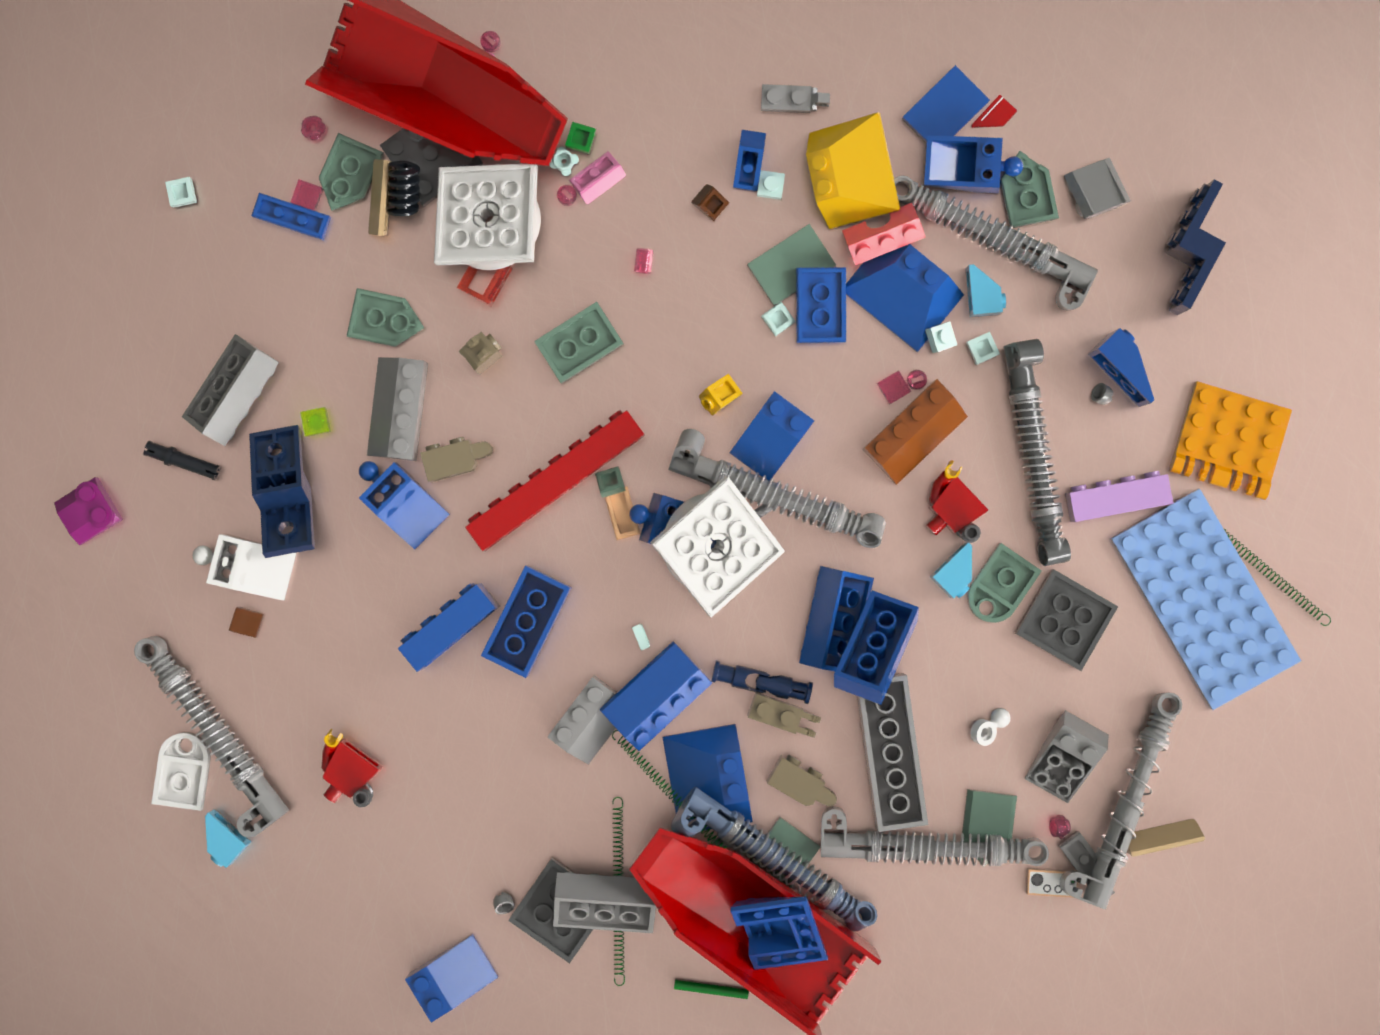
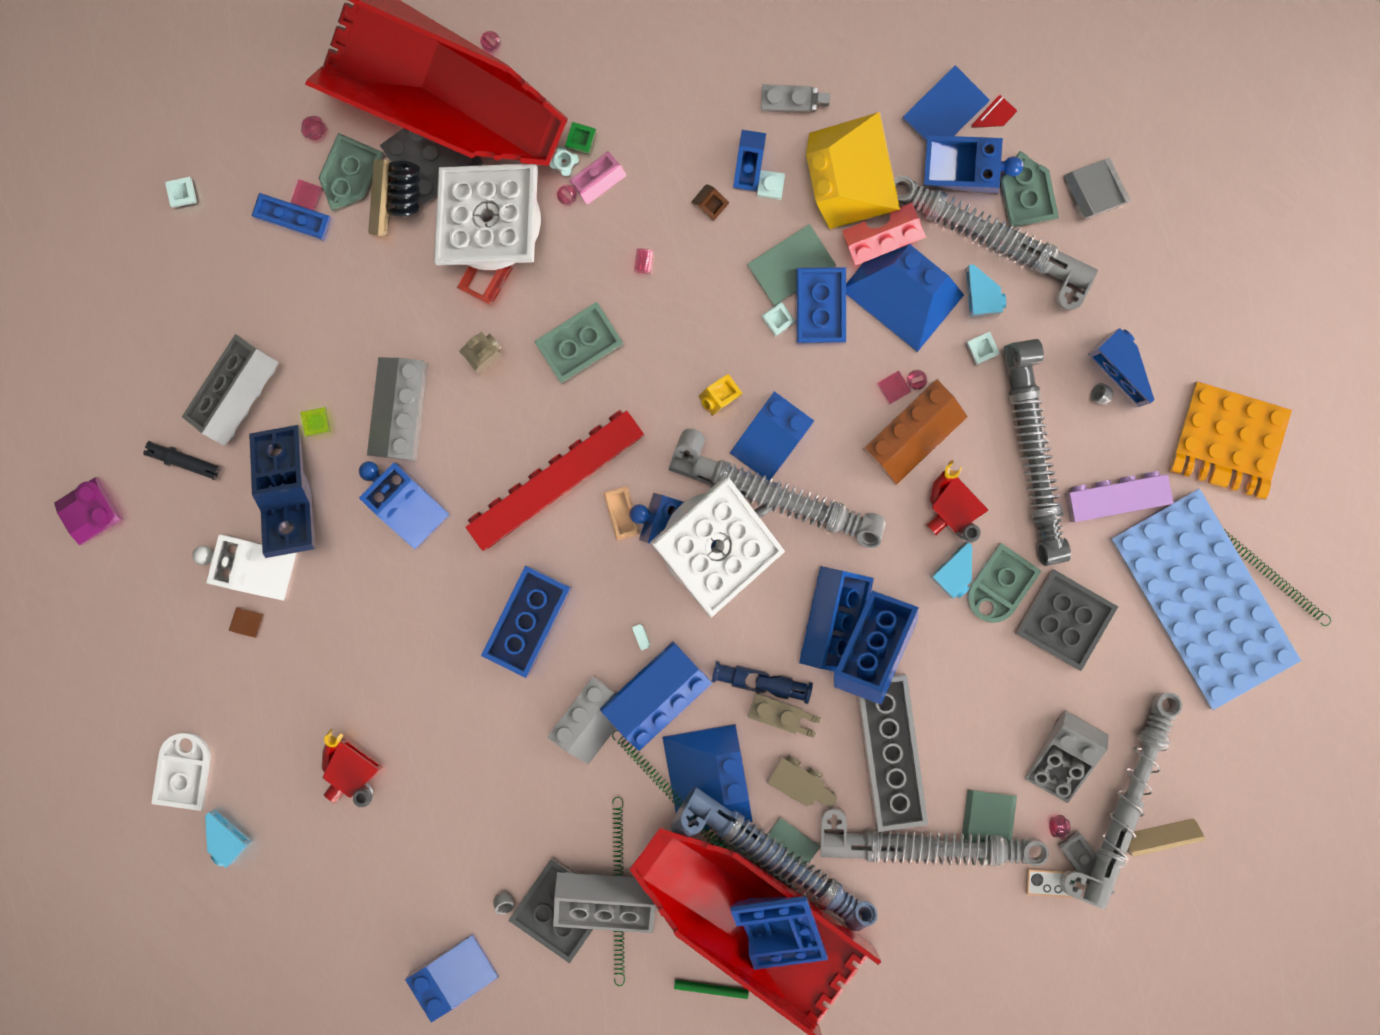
light grey piece [134,636,289,838] -> none
sand green tile [347,288,424,347] -> none
blue brick [398,583,500,672] -> none
dark tan hinge [420,437,493,482] -> none
sand green tile [595,466,626,498] -> none
light aqua plate [925,321,957,353] -> none
white plate [971,708,1010,746] -> none
dark blue bracket [1166,179,1226,315] -> none

